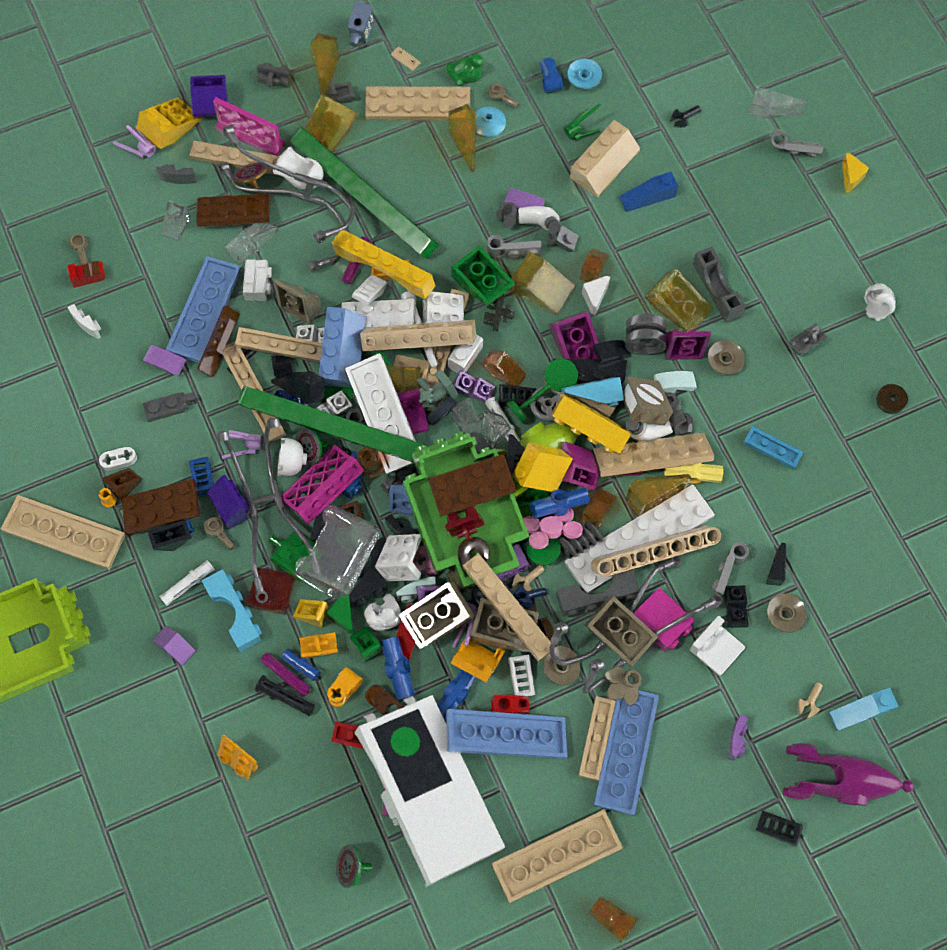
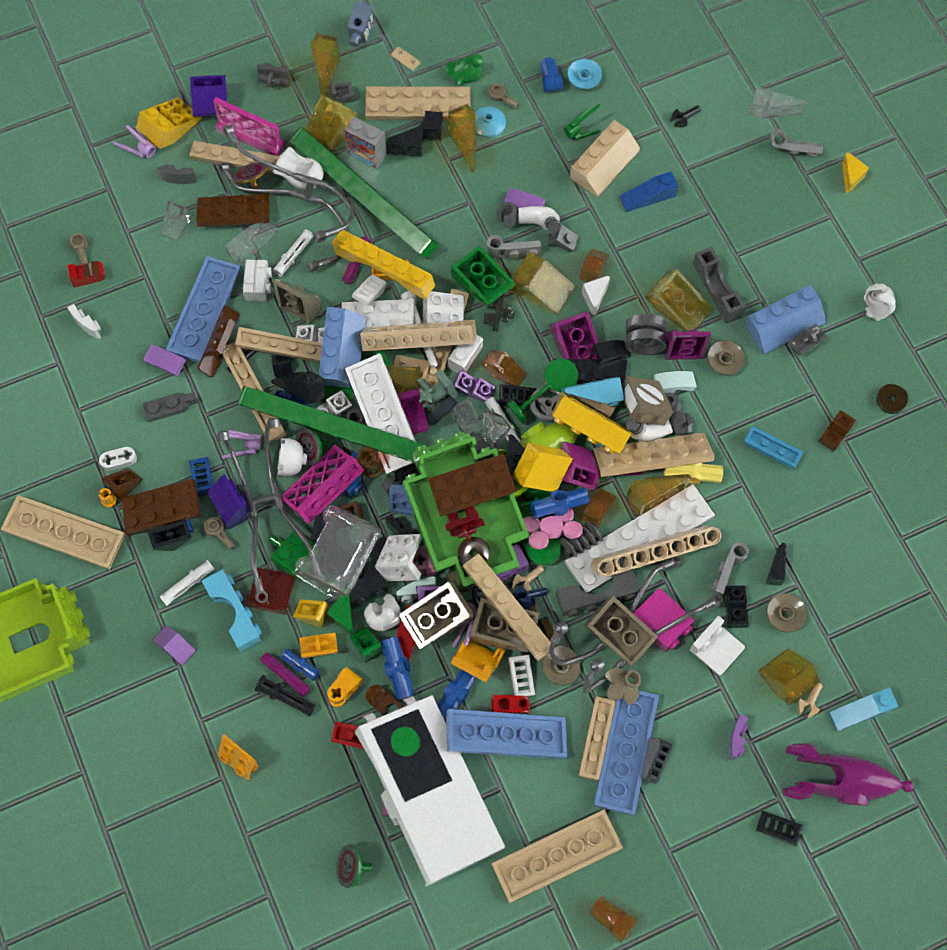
none -> white pin [273,229,313,277]
none -> light grey brick [344,117,386,169]
none -> black arch [386,111,443,157]
none -> black slope [642,738,672,784]
none -> medium blue slope [744,285,826,355]
none -> clear yellow slope [758,648,820,705]
none -> reddish brown slope [818,410,856,452]

